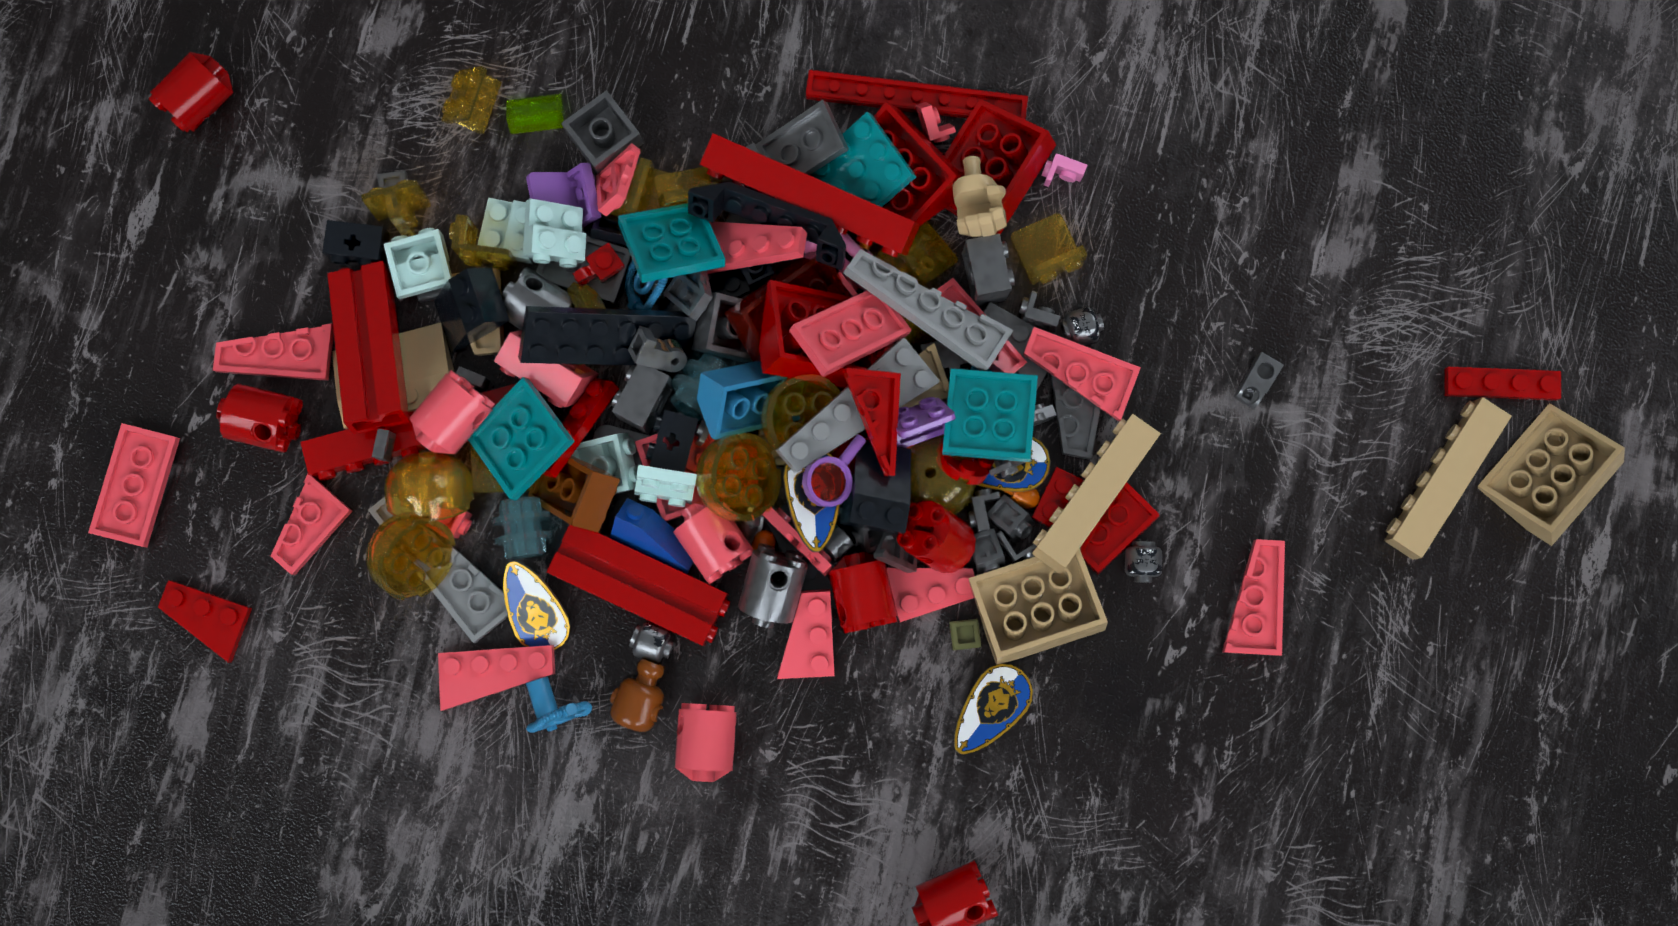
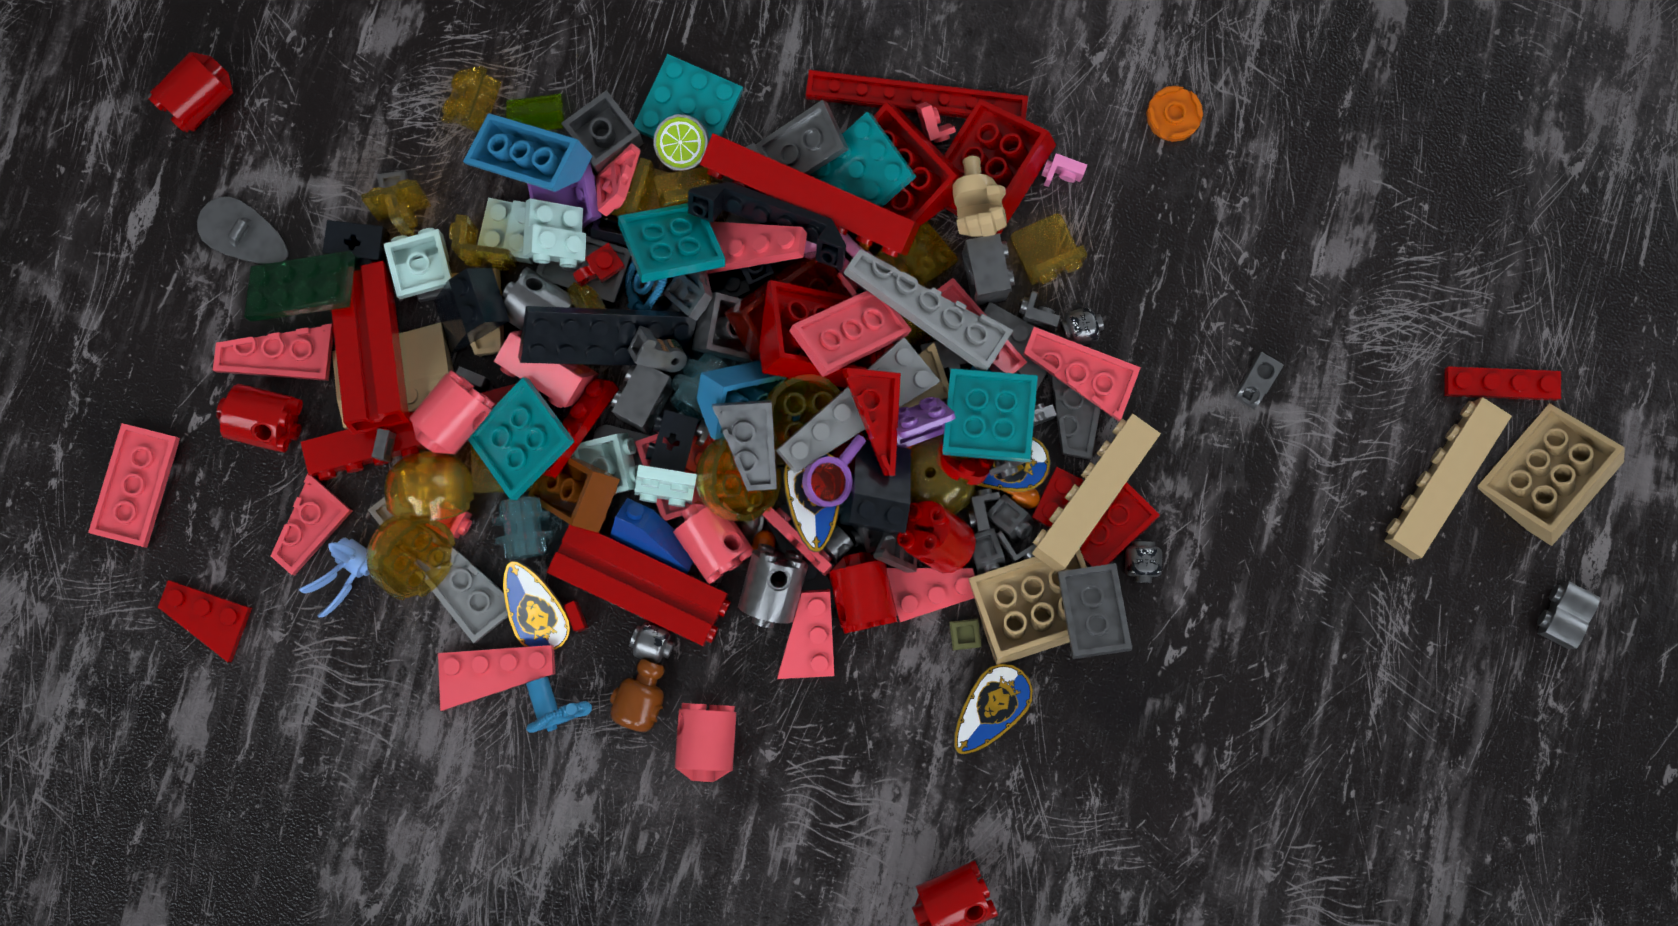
coral wing [1222,539,1285,656] -> none
none -> flat silver shield [197,197,289,264]
none -> clear green plate [244,251,355,322]
none -> light blue plant [299,537,376,618]
none -> dark azure slope [463,113,592,192]
none -> red tile [564,601,588,632]
none -> teal plate [634,54,743,139]
none -> lime tile [653,114,710,171]
none -> flat silver wing [712,400,777,491]
none -> flat silver plate [1058,563,1132,659]
none -> orange tile [1146,86,1203,142]
none -> flat silver brick [1537,581,1601,649]

